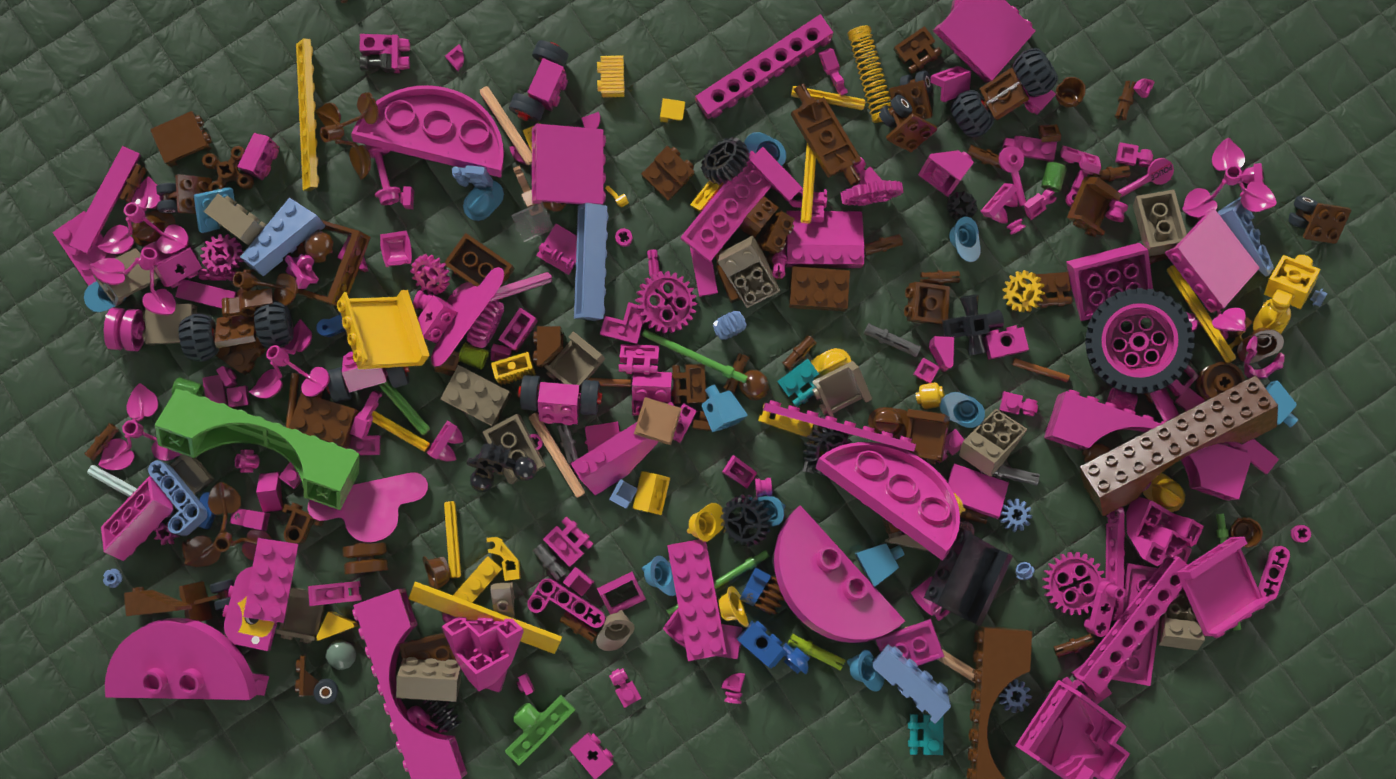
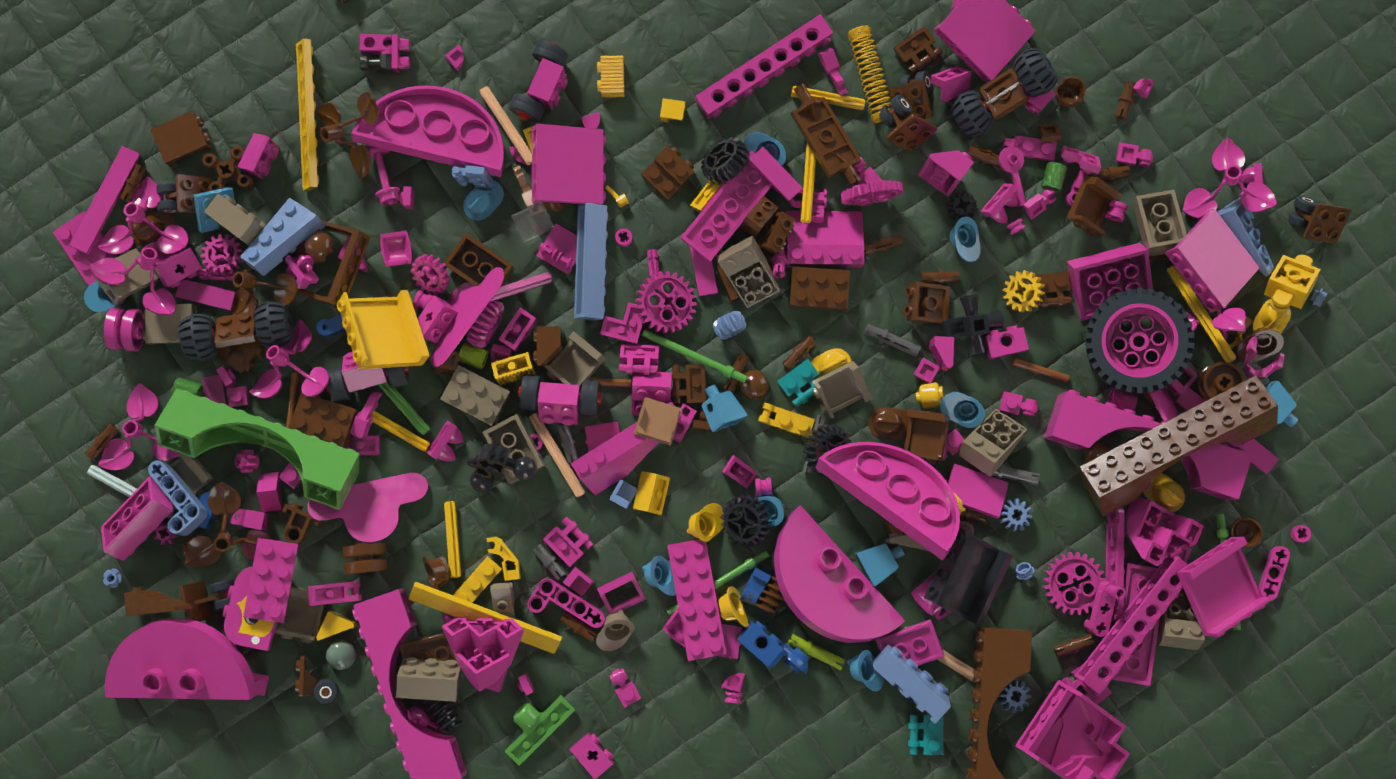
reddish brown piece [222,288,275,317] -> none
dark pink plate [763,400,916,451] -> none
dark pink piece [1118,158,1174,198] -> none

